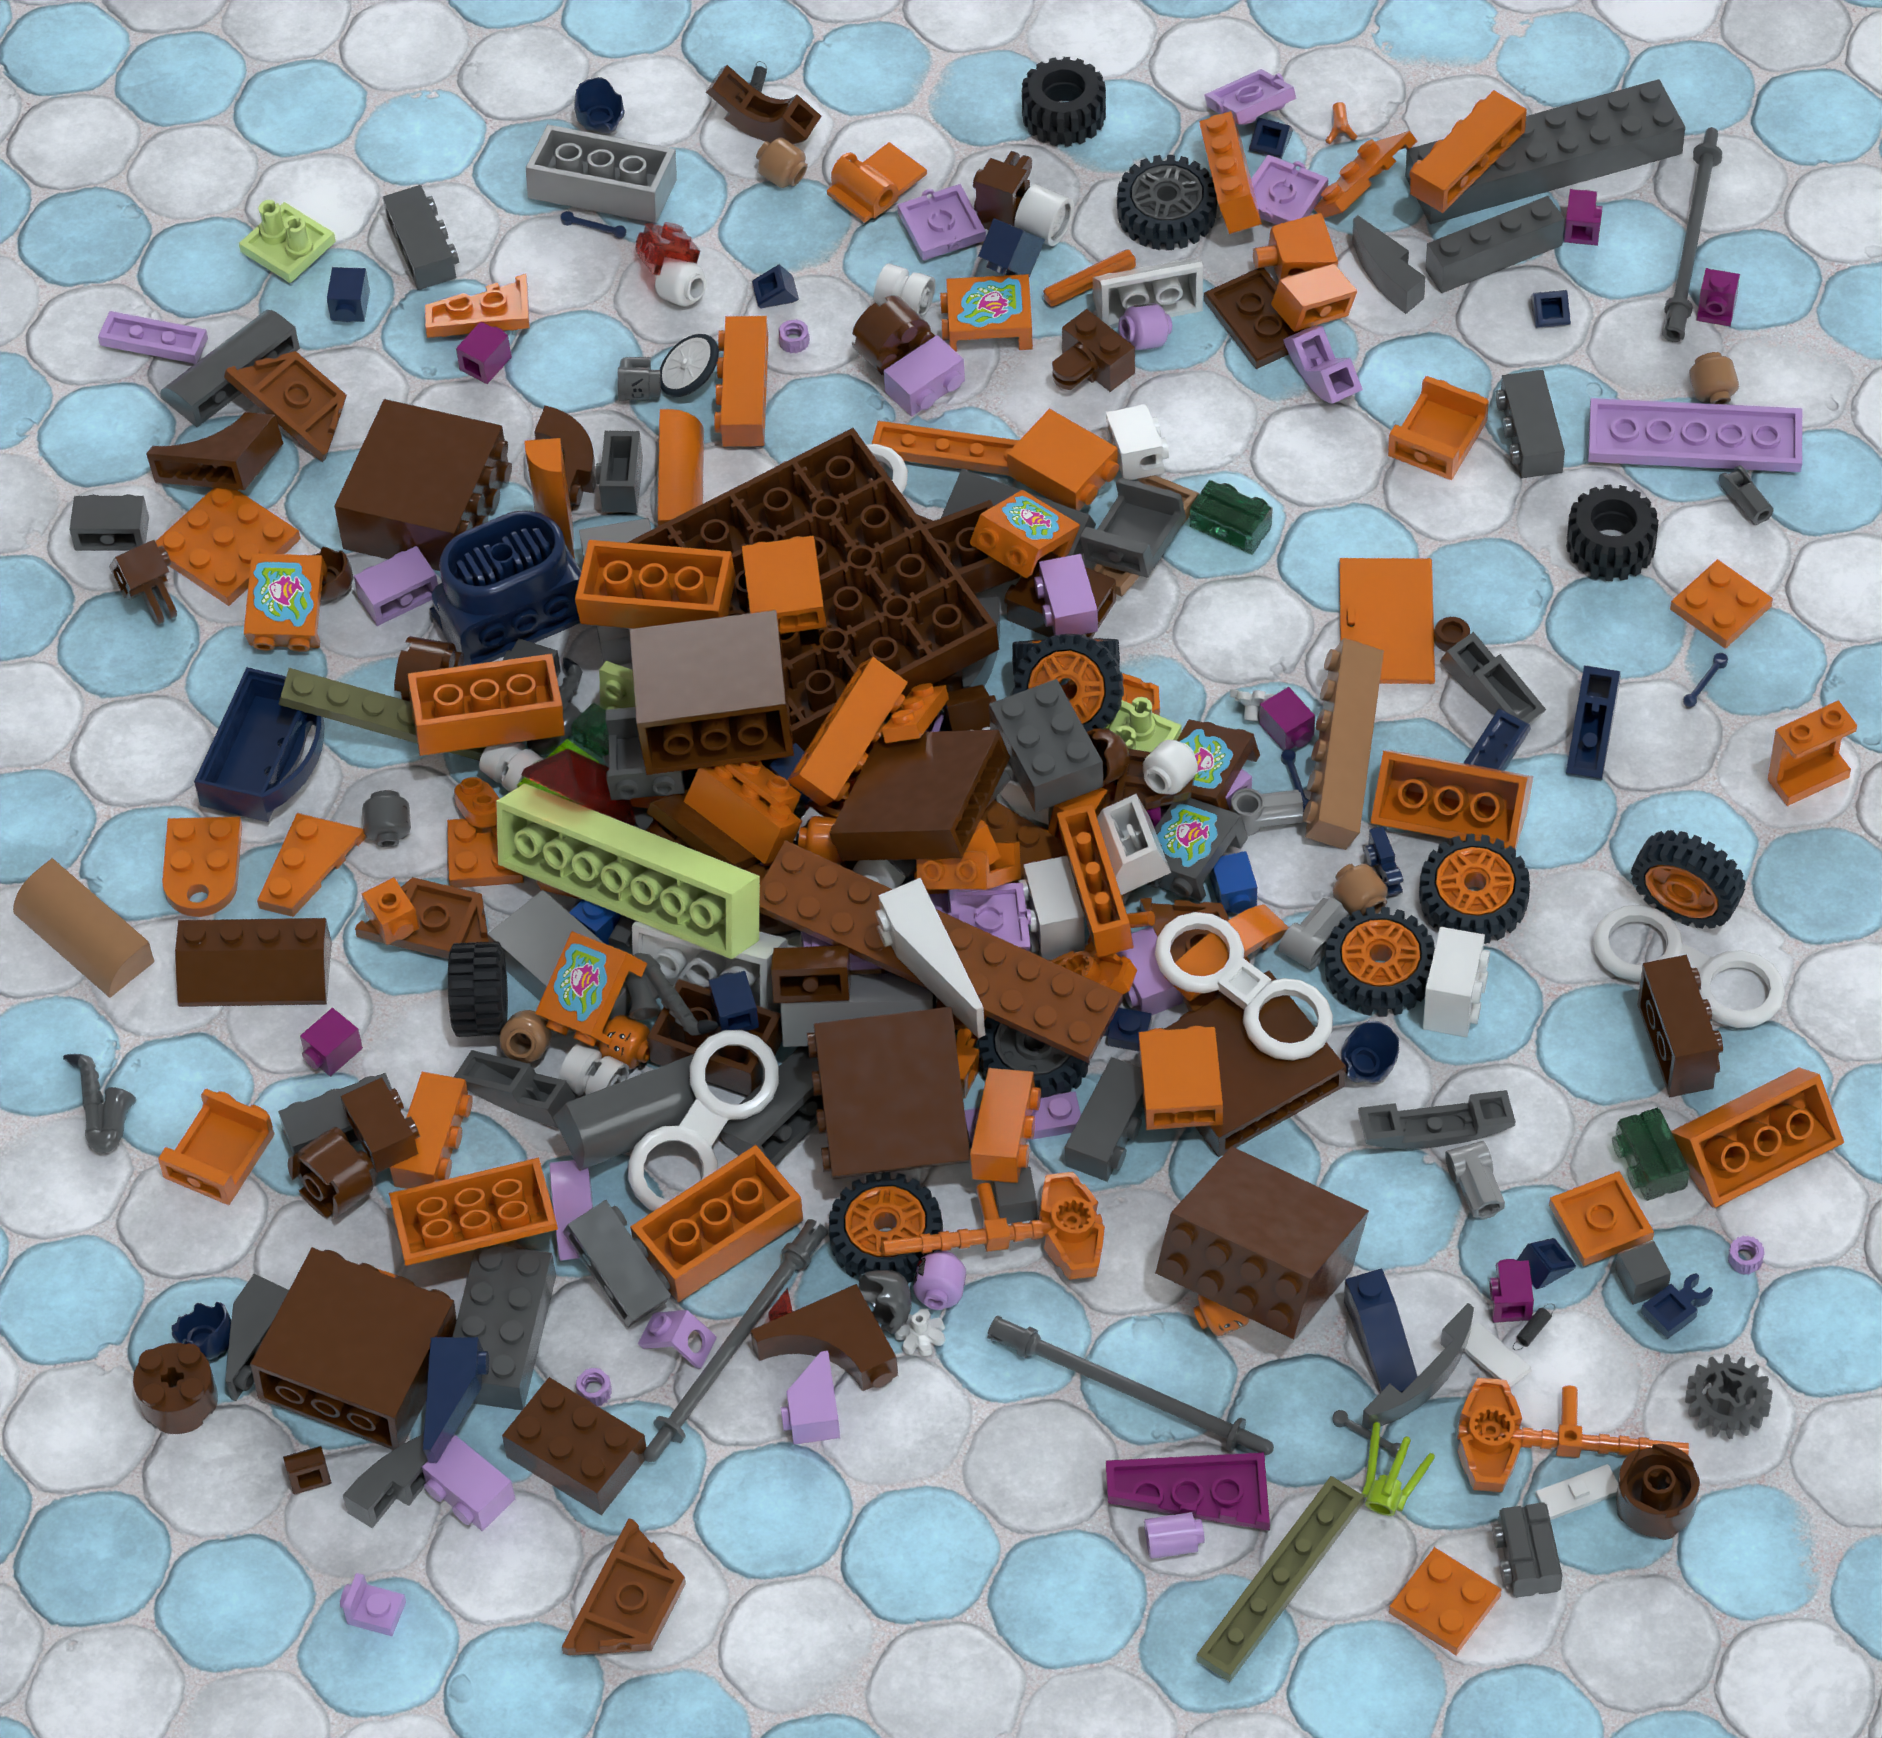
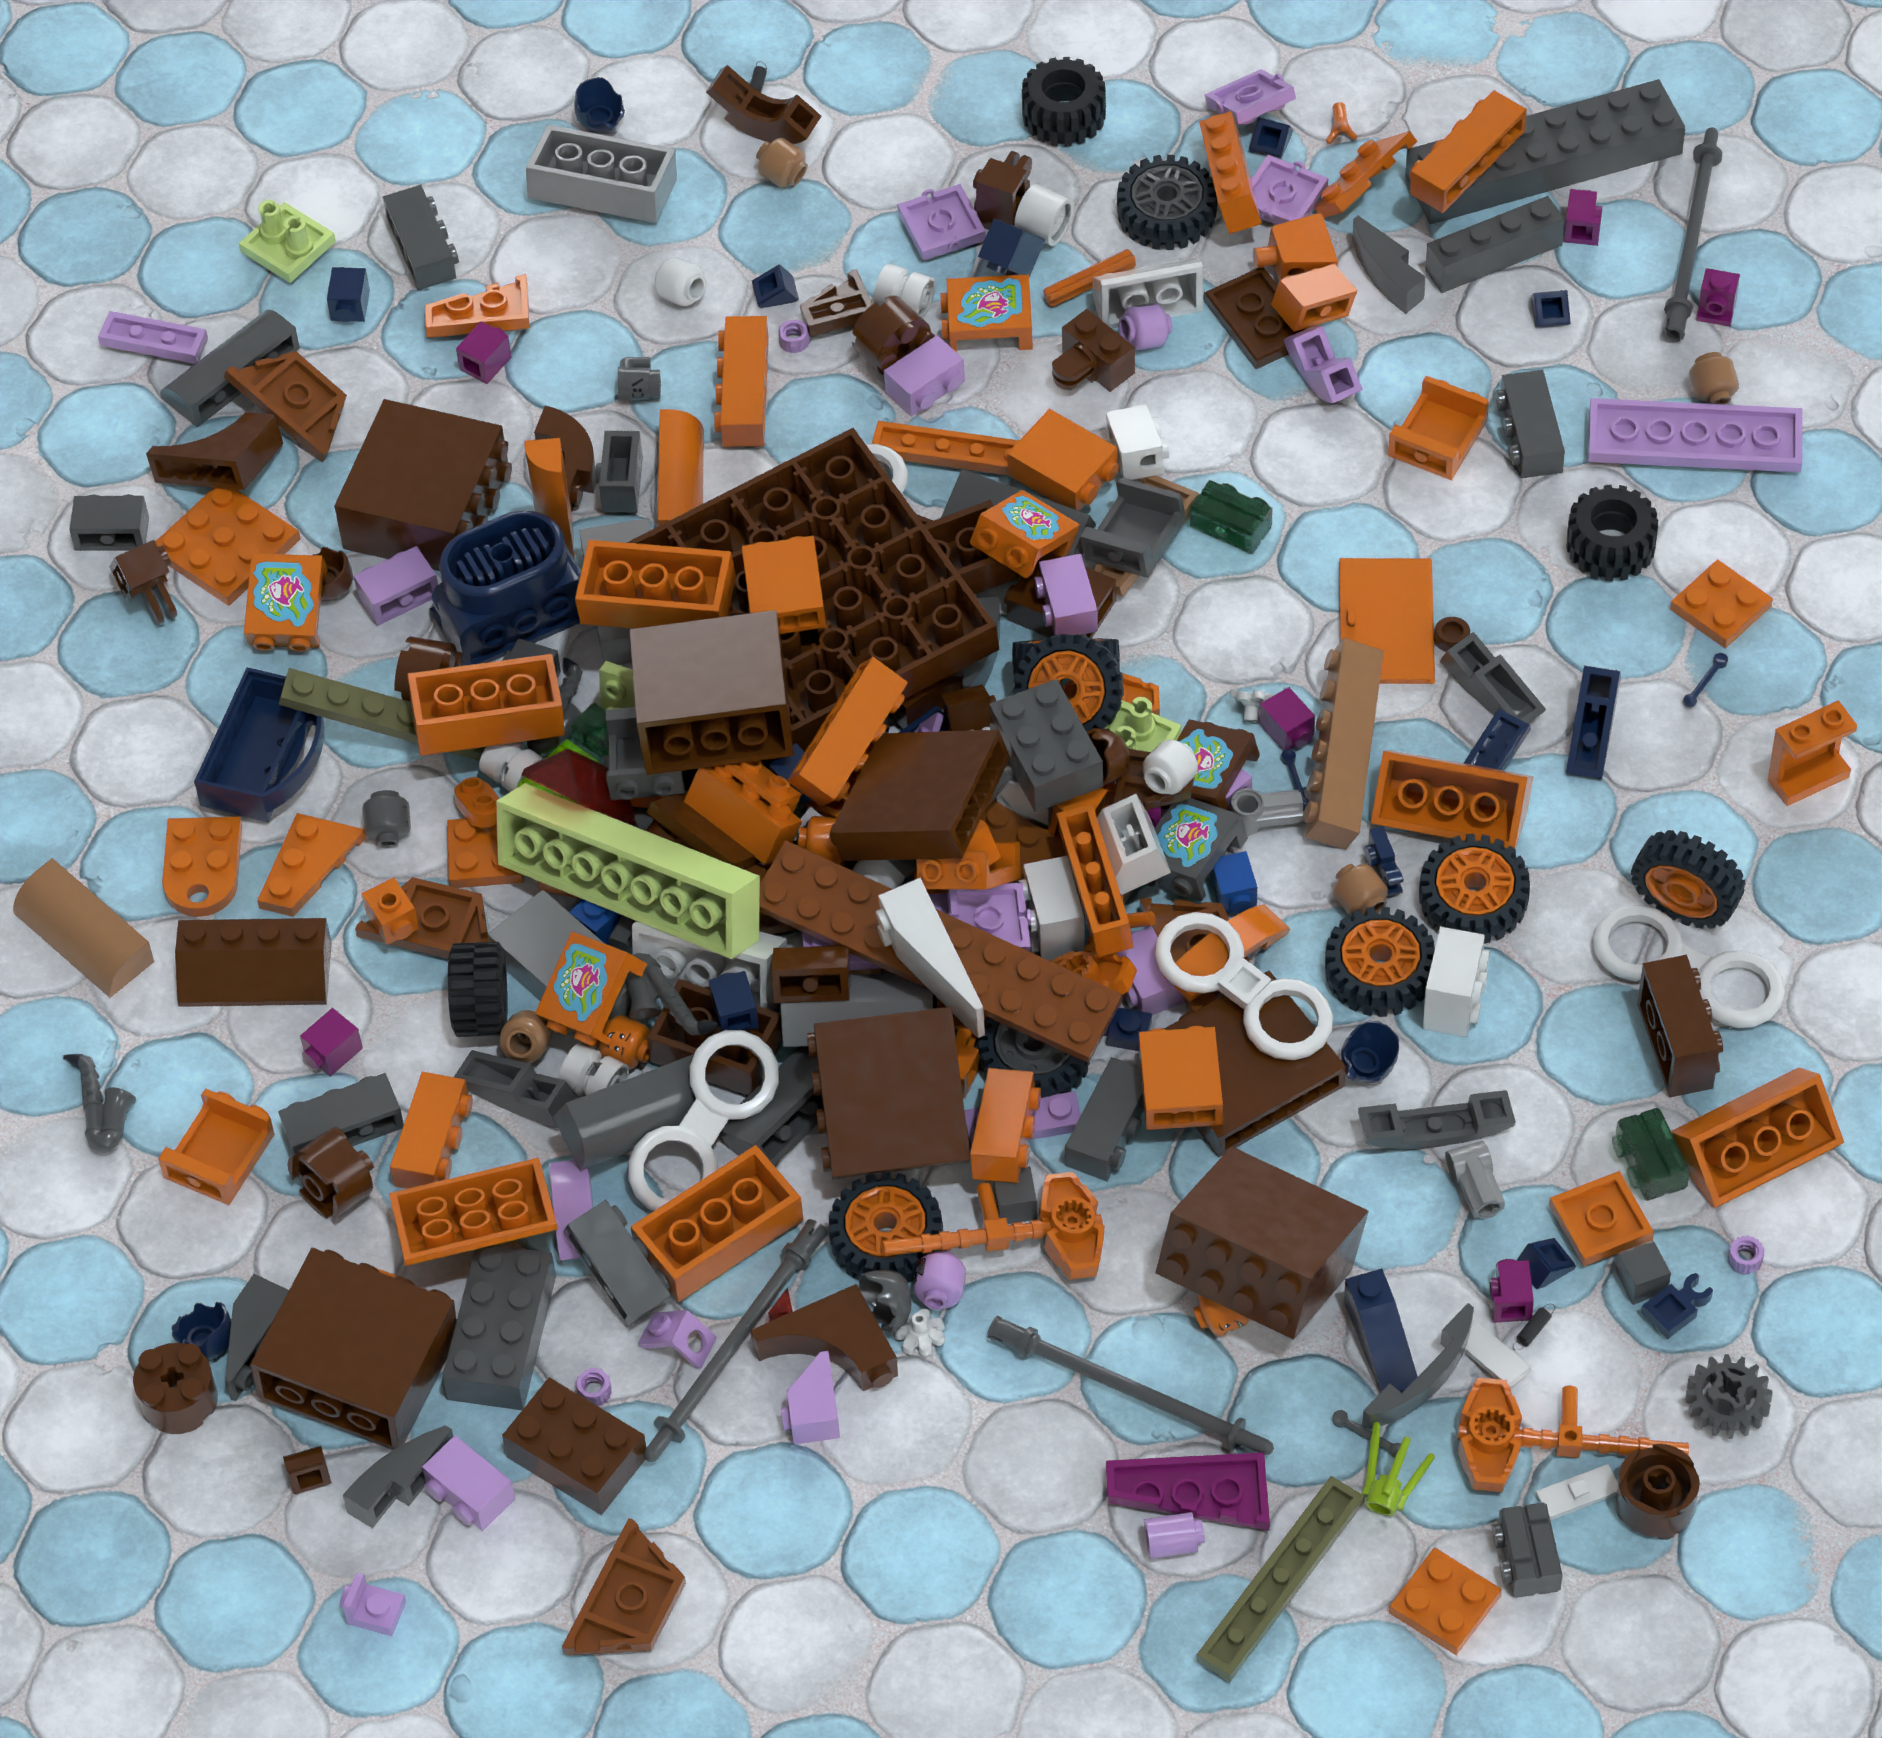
reddish brown brick [340,1077,420,1173] -> none
dark blue slope [423,1337,489,1463] -> none
dark blue hinge [560,211,627,239] -> none
clear red bracket [635,222,700,275] -> none
white wheel [660,334,719,397] -> none
orange piece [827,142,927,223] -> none
orange plate [882,683,949,743] -> none
light grey piece [1278,897,1349,970] -> none
dark grey bar [1719,465,1774,525] -> none
none -> wing [800,269,872,336]

